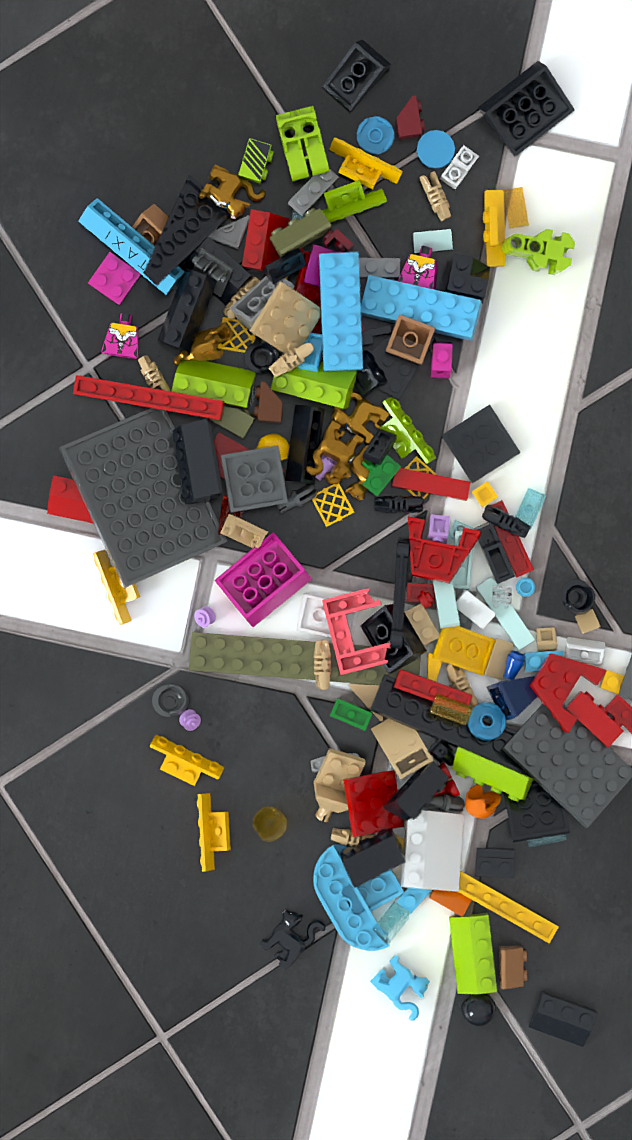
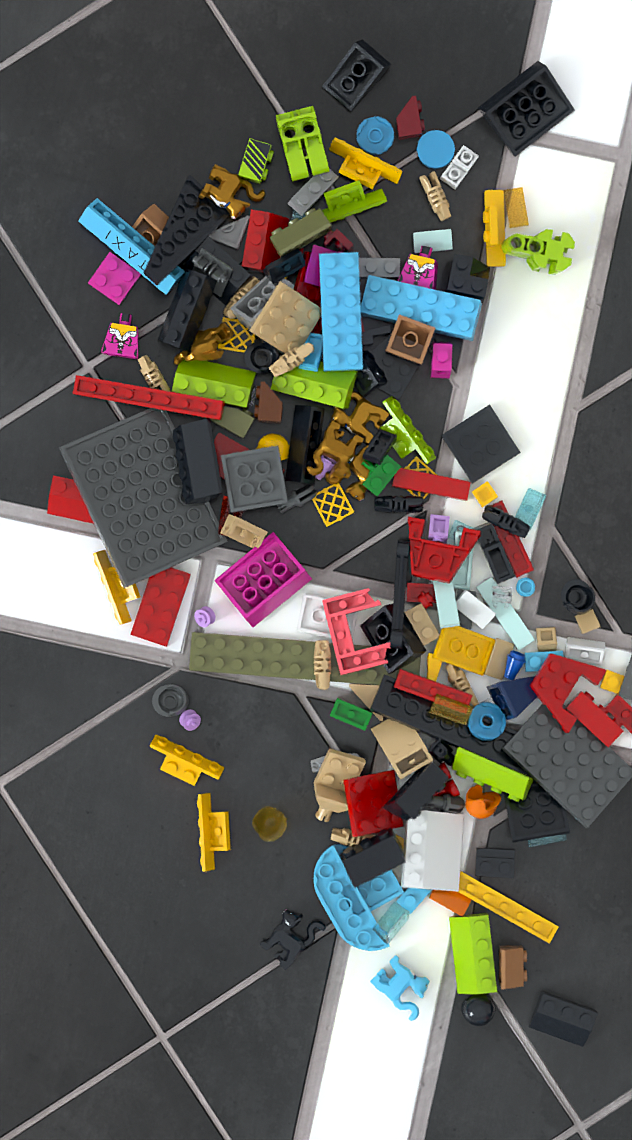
none -> red plate [130,568,191,647]

